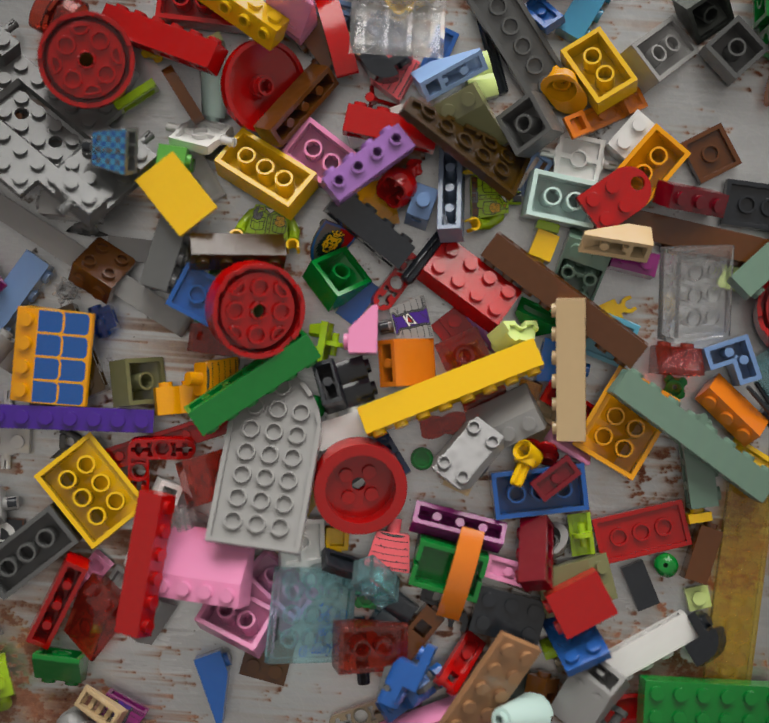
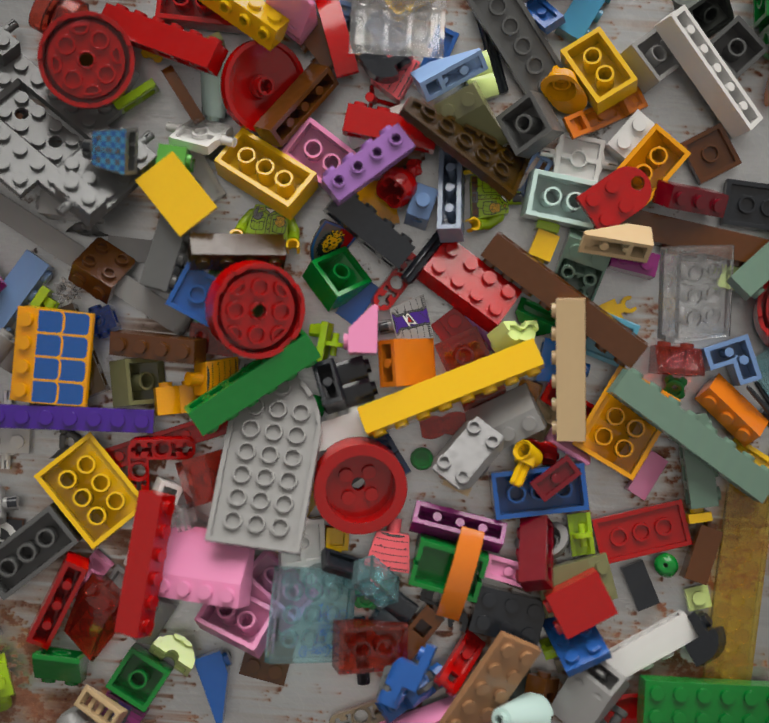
none -> lime tile [30,285,60,309]
none -> green brick [105,642,174,713]
none -> reddish brown brick [109,329,207,364]
none -> yellowish green cylinder [148,634,195,677]
none -> bright pink slope [625,450,668,501]
none -> white brick [654,4,763,139]

